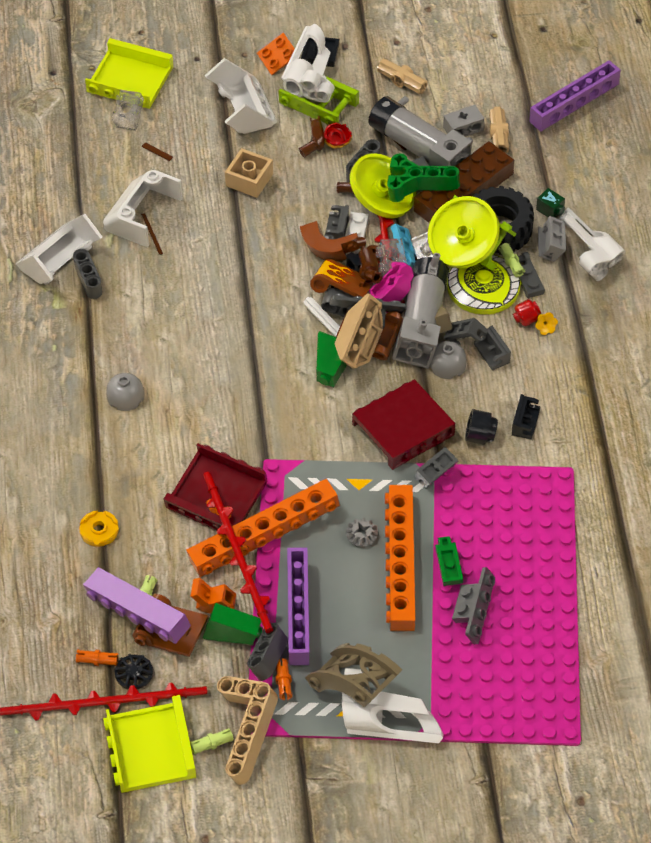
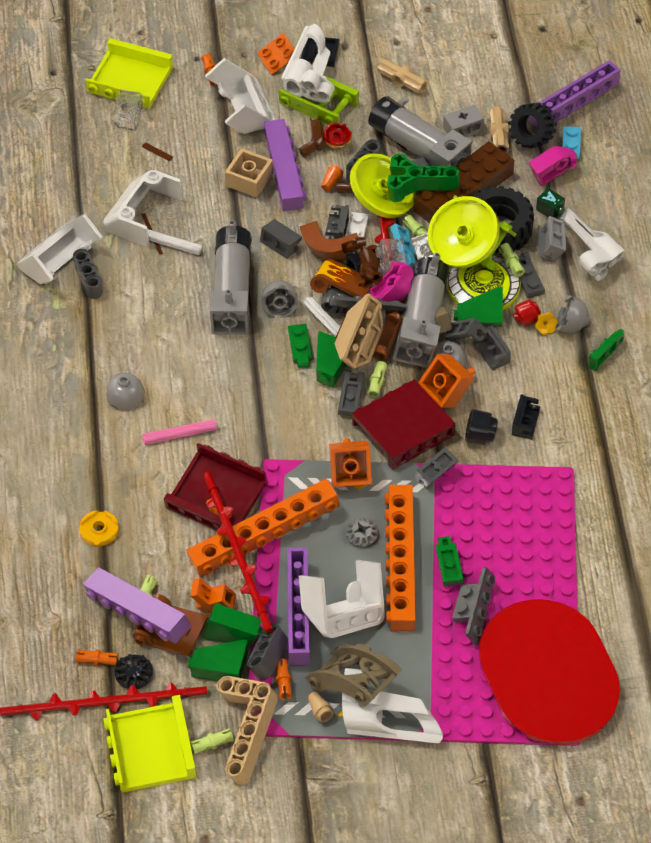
none -> bright pink axle [142,419,217,445]
none -> white axle [147,229,202,255]
none -> green slope [188,639,248,682]
none -> orange pin [201,53,217,86]
none -> light grey piece [210,220,252,334]
none -> dark grey hinge [260,219,302,259]
none -> light grey cylinder [261,280,298,318]
none -> medium lavender brick [264,119,306,211]
none -> green hinge [288,324,312,368]
none -> white windscreen [299,560,385,638]
none -> tan cone [307,692,334,723]
none -> orange cone [321,165,344,192]
none -> orange piece [329,438,372,487]
none -> dark grey plate [338,370,365,416]
none -> yellowish green pin [367,361,387,398]
none -> yellowish green pin [403,215,429,246]
none -> orange piece [418,354,476,408]
none -> green slope [454,287,503,327]
none -> red tile [479,599,620,745]
none -> black tyre [508,102,557,148]
none -> dark pink piece [529,146,577,186]
none -> light grey cylinder [556,296,590,334]
none -> medium azure hinge [562,126,581,158]
none -> green hinge [589,329,625,371]

